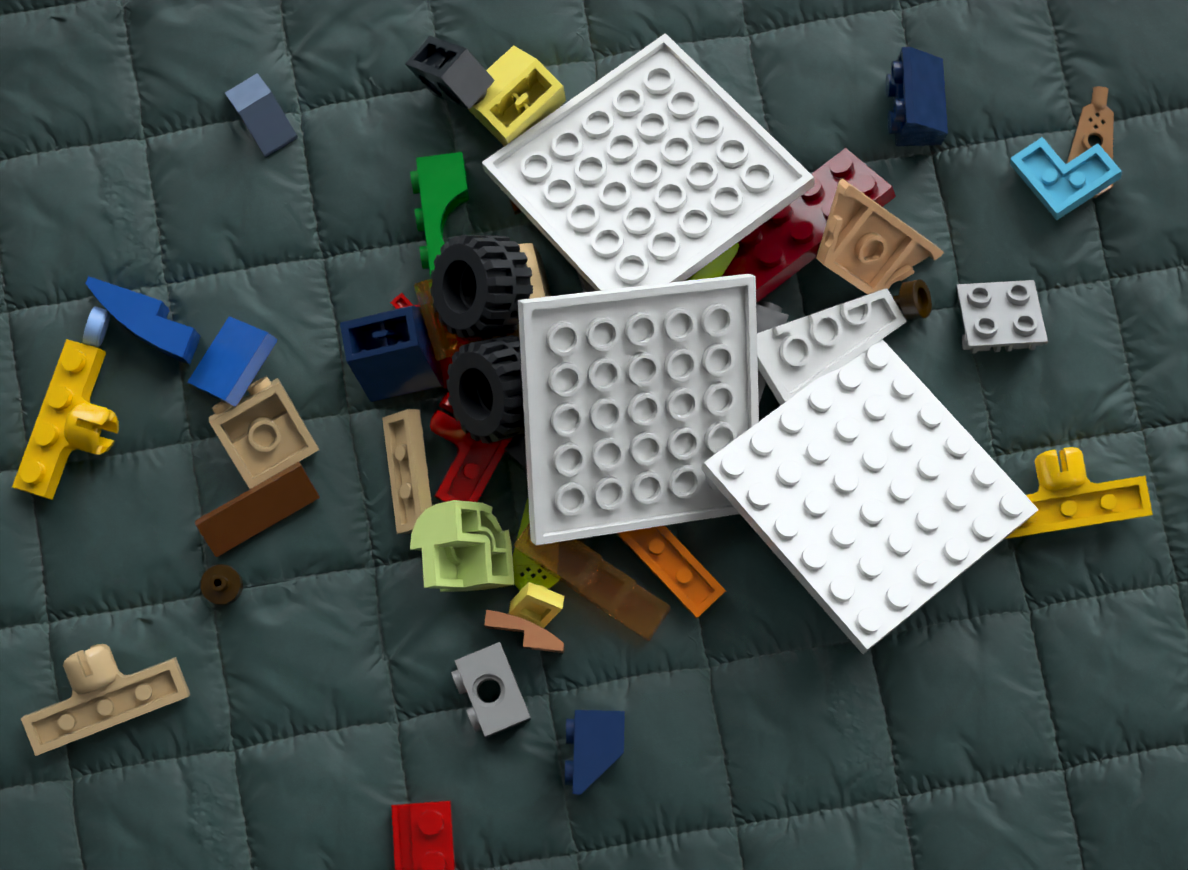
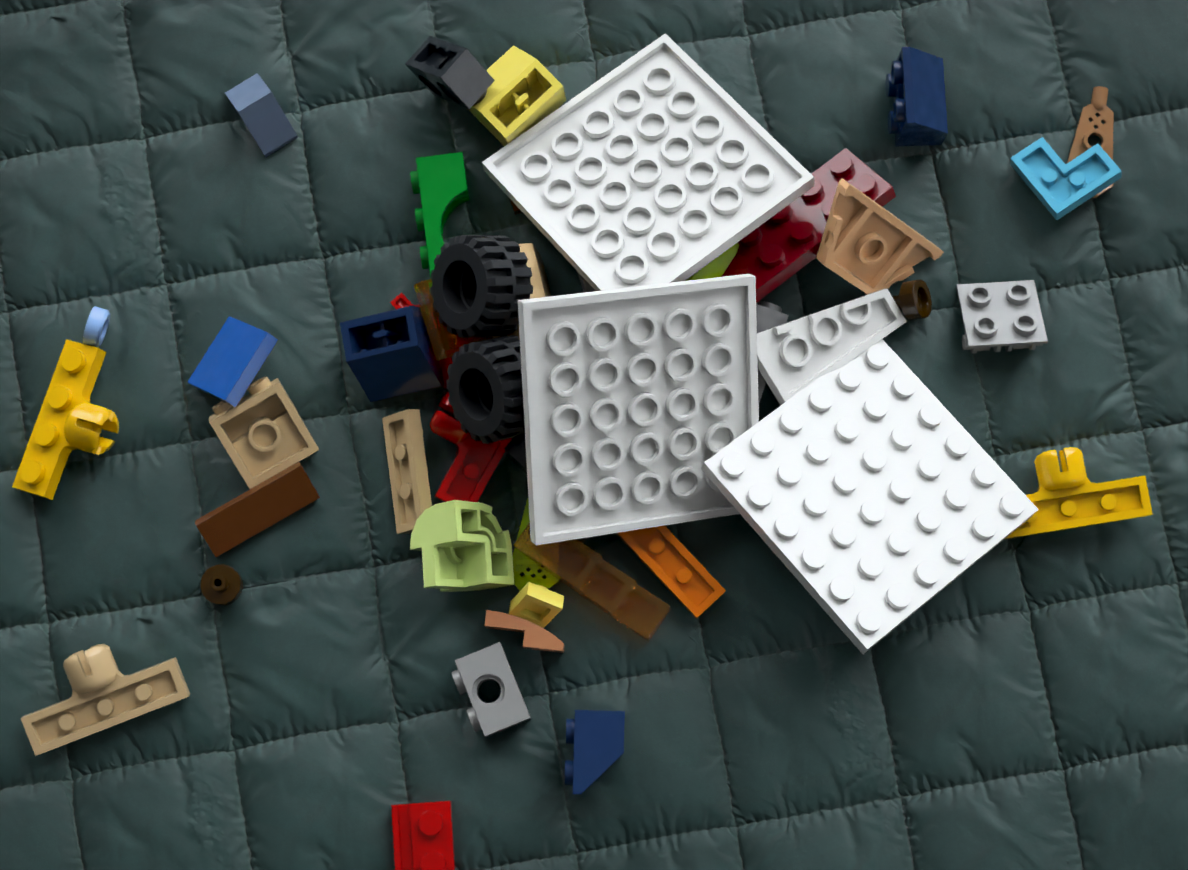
blue slope [85,276,201,365] -> none

